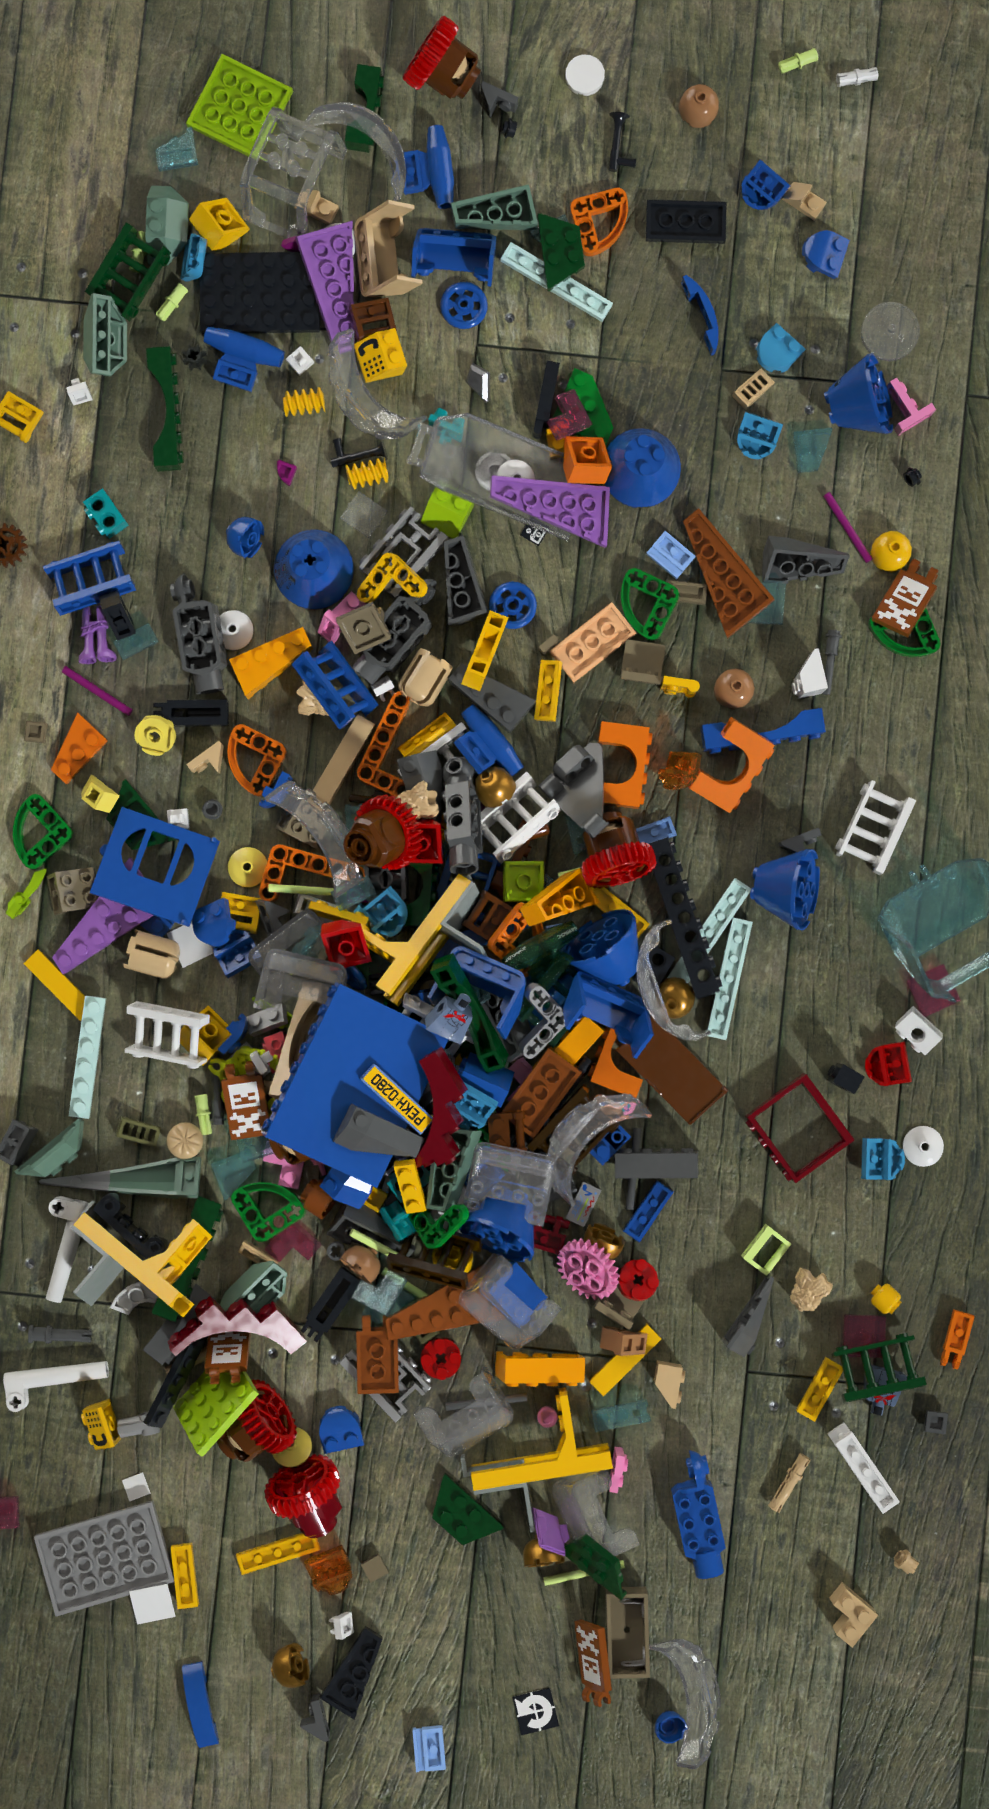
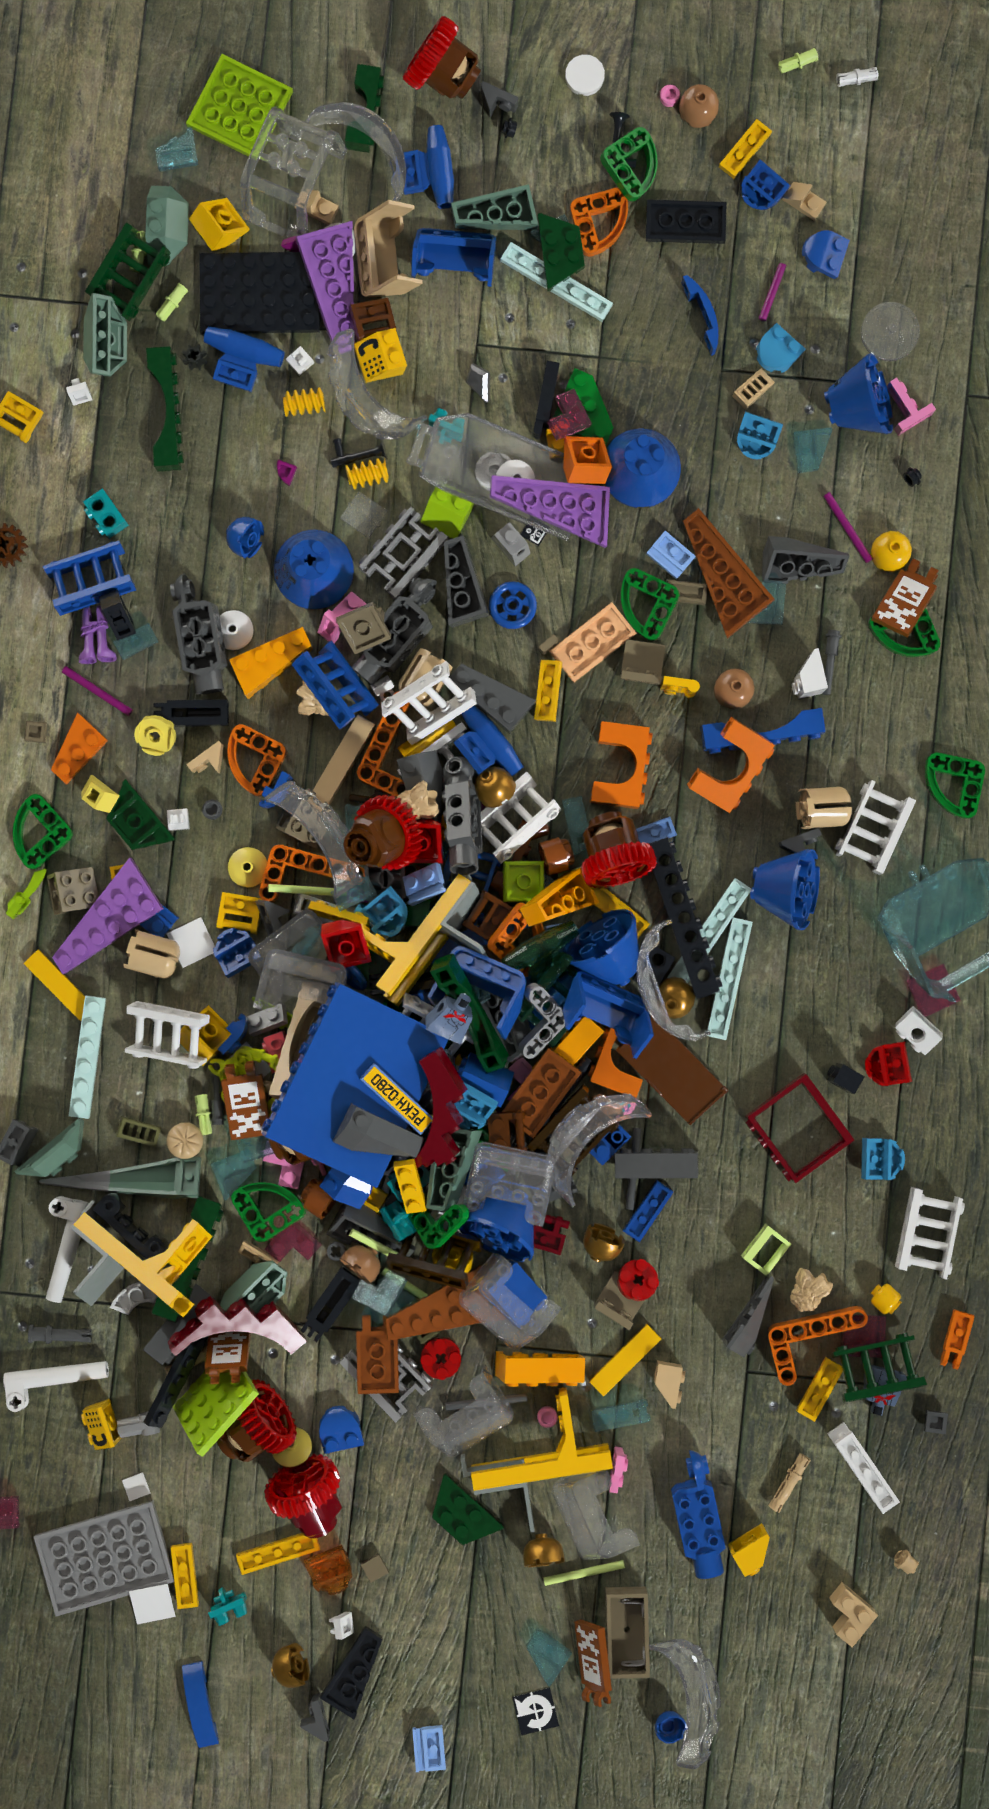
blue door [90,807,220,927] -> none
dark azure slope [180,234,207,282] -> none
blue slope [192,898,236,947] -> none
white tile [250,1050,273,1074] -> none
yellow beam [357,553,428,603] -> none
blue plate [440,282,488,329] -> none
yellow arch [461,610,509,691] -> none
medium lavender piece [531,1508,569,1556] -> none
dark grey panel [538,743,609,838] -> none
bright pink gear [557,1238,620,1300] -> none
dark green wing [564,1534,627,1600] -> none
light grey tile [565,1181,602,1227] -> none
medium nougat tile [600,1326,648,1356] -> none
clear orange slope [659,751,702,791] -> none
white dish [903,1126,944,1167] -> none
none -> teal hips [208,1587,247,1626]
none -> white fence [381,661,477,745]
none -> light blue plate [403,863,446,906]
none -> light grey torso [491,522,531,567]
none -> clear light blue wing [526,1628,572,1687]
none -> dark orange piece [538,837,574,876]
none -> green beam [600,127,658,201]
none -> bright pink tile [660,85,680,107]
none -> yellow plate [719,119,772,179]
none -> yellow slope [727,1523,770,1577]
none -> magenta bar [758,263,786,322]
none -> orange beam [768,1306,868,1386]
none -> tan cylinder [796,787,852,829]
none -> white fence [895,1187,965,1279]
none -> green beam [925,753,985,819]

